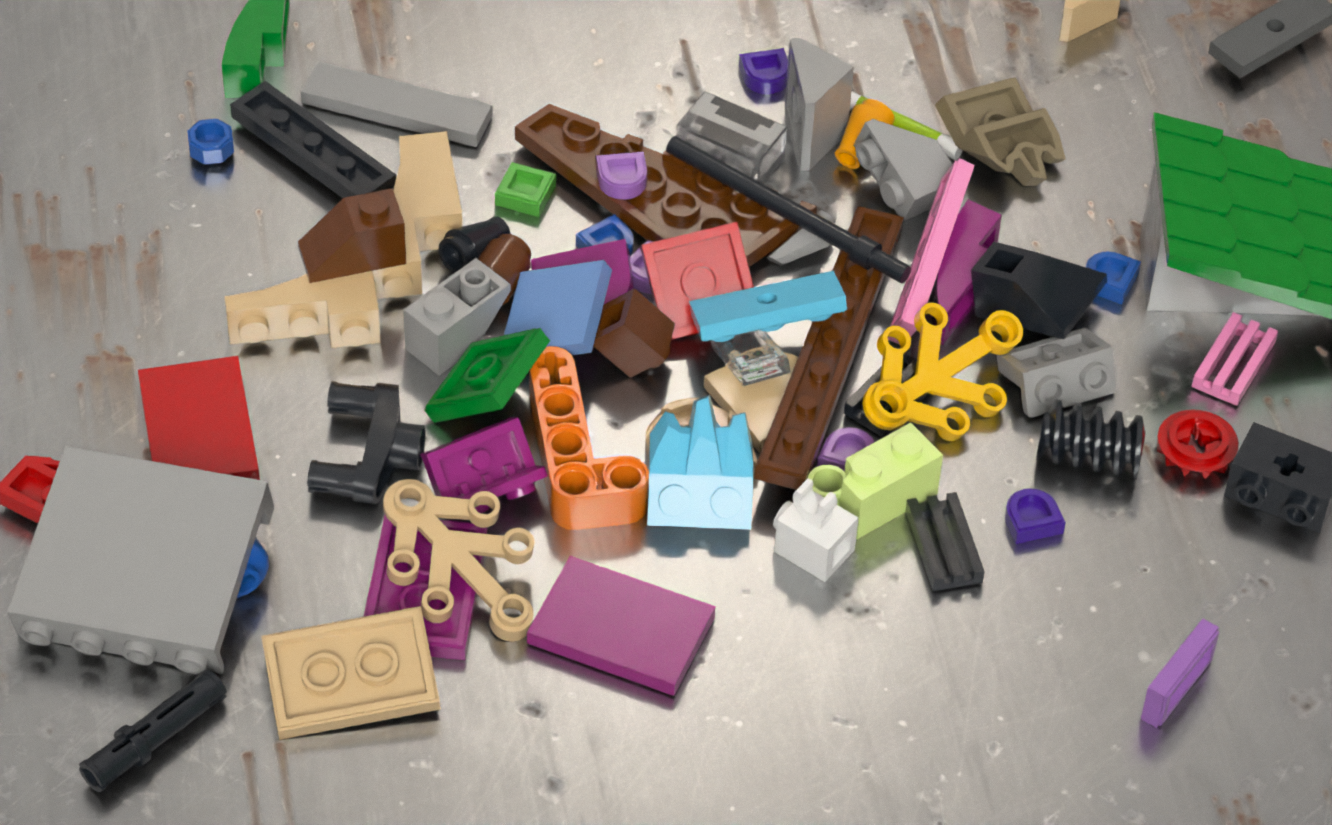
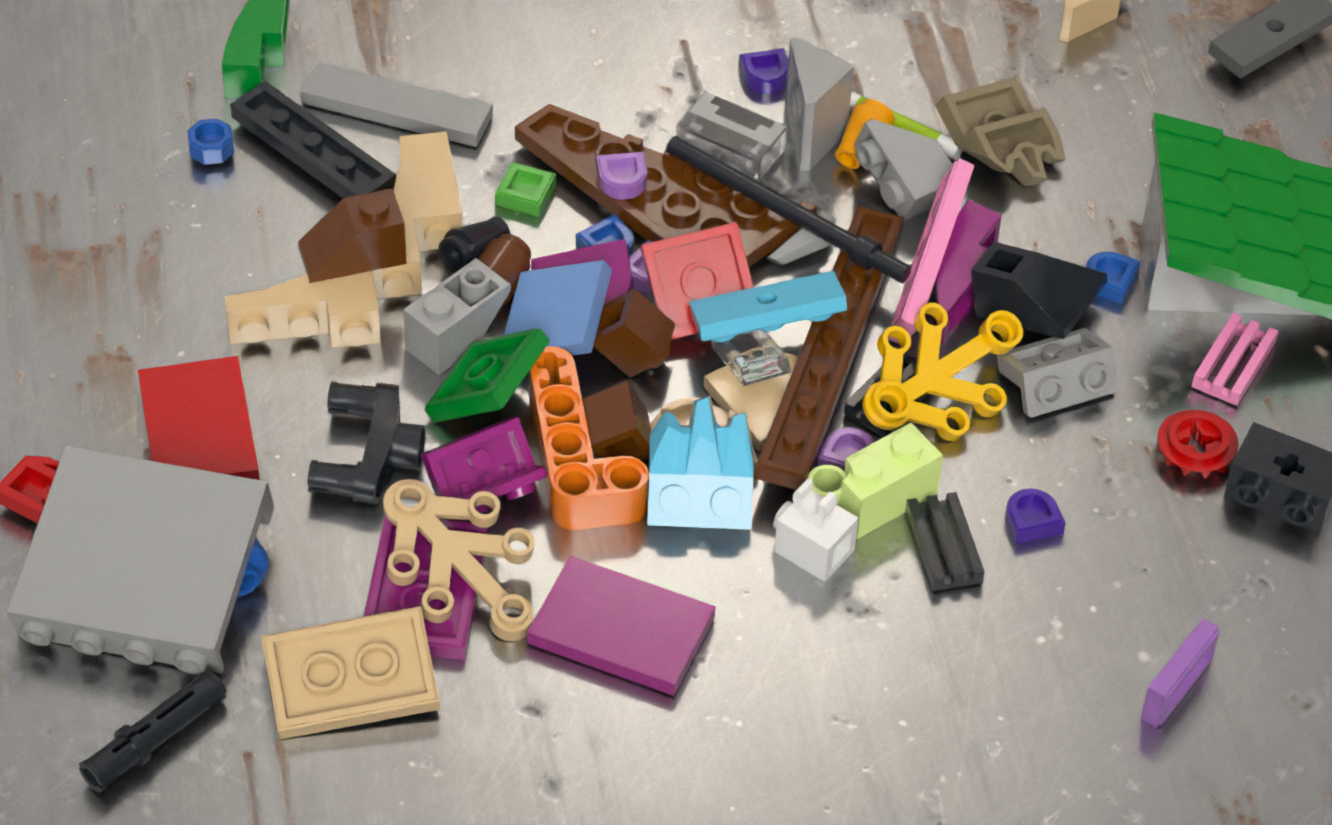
black piece [1036,399,1146,480] -> none
none -> reddish brown brick [582,381,652,461]

